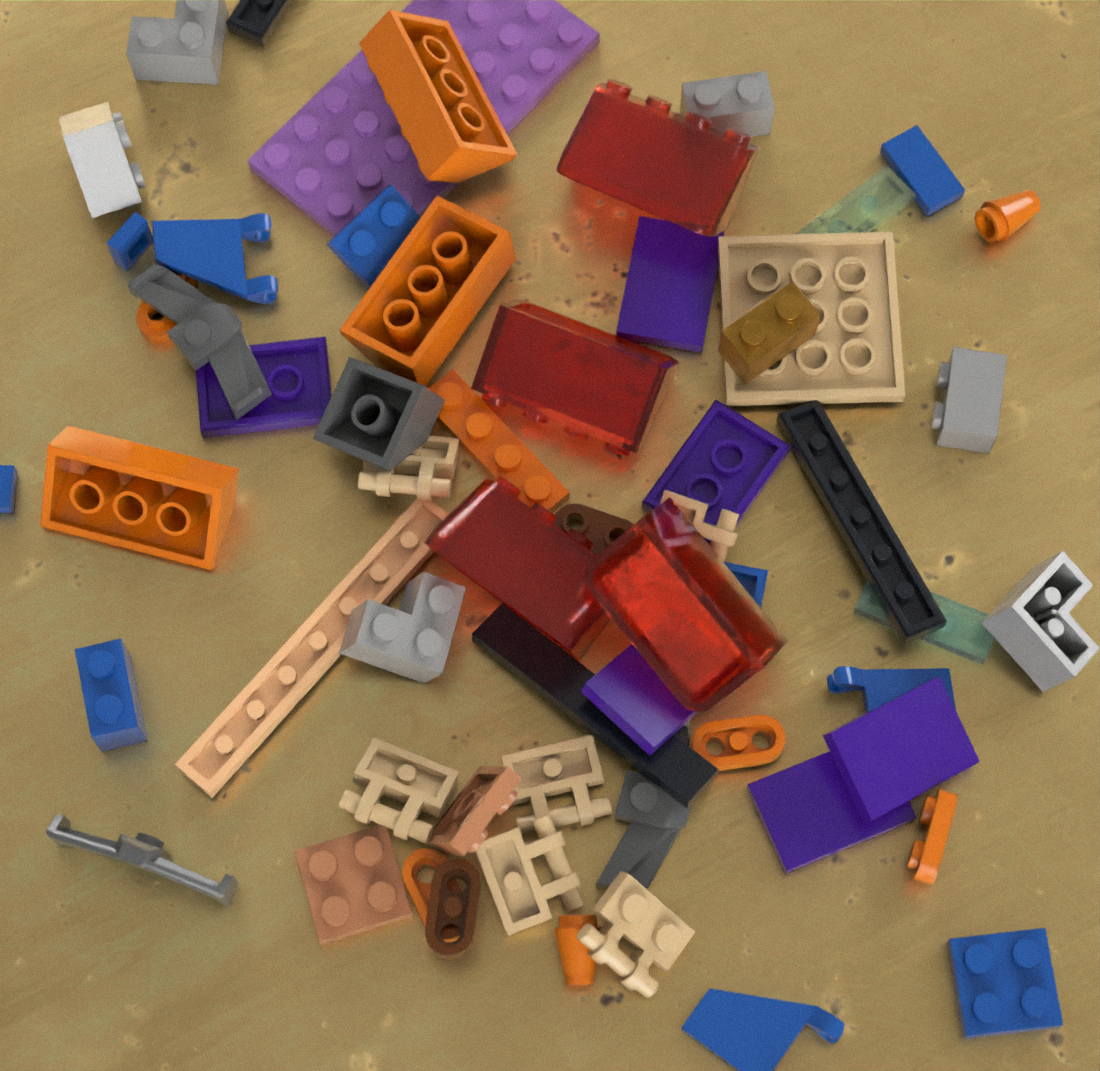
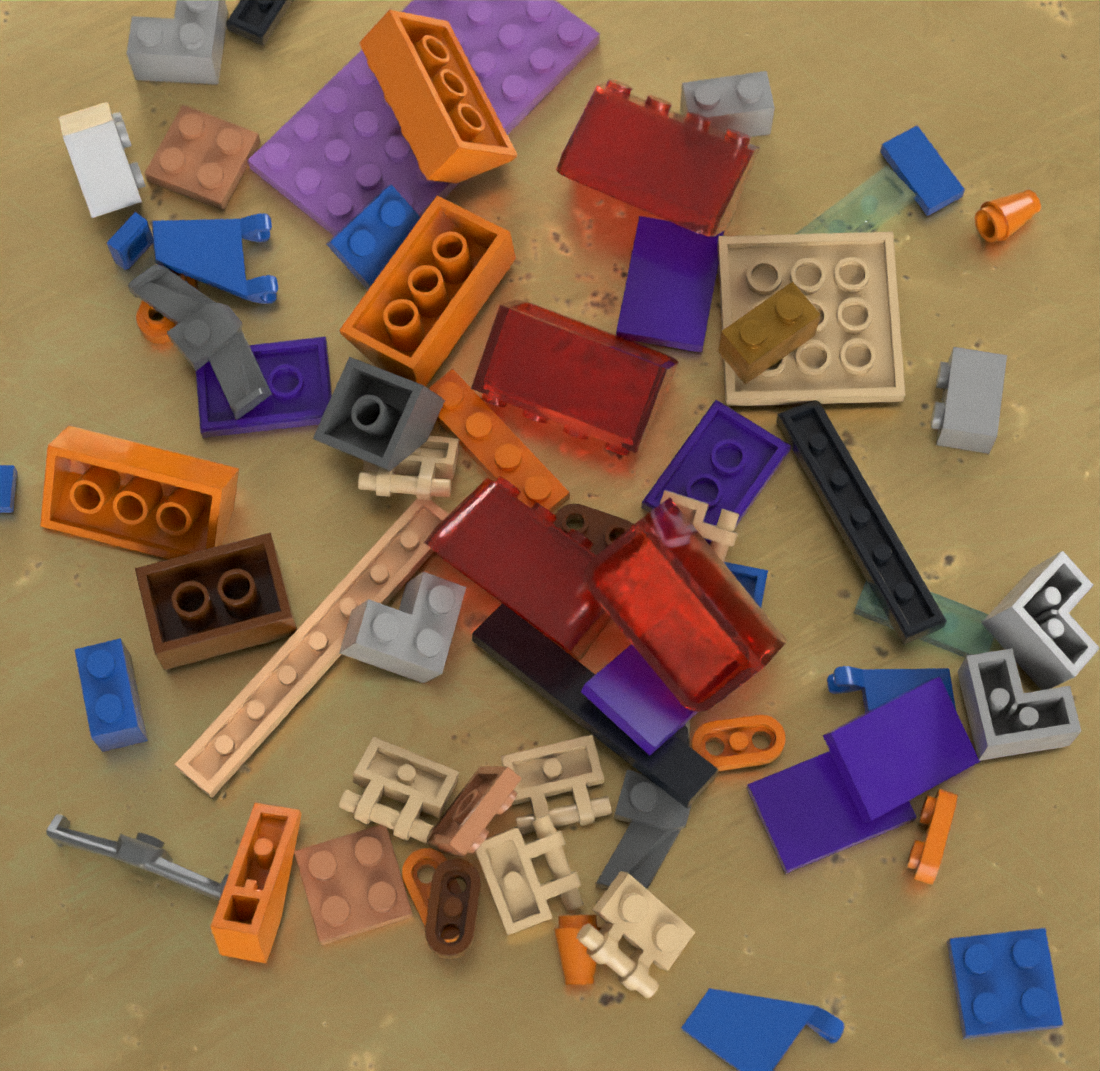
none -> reddish brown brick [135,532,297,670]
none -> nougat plate [145,105,261,211]
none -> orange slope [210,803,301,963]
none -> light grey brick [957,648,1081,761]

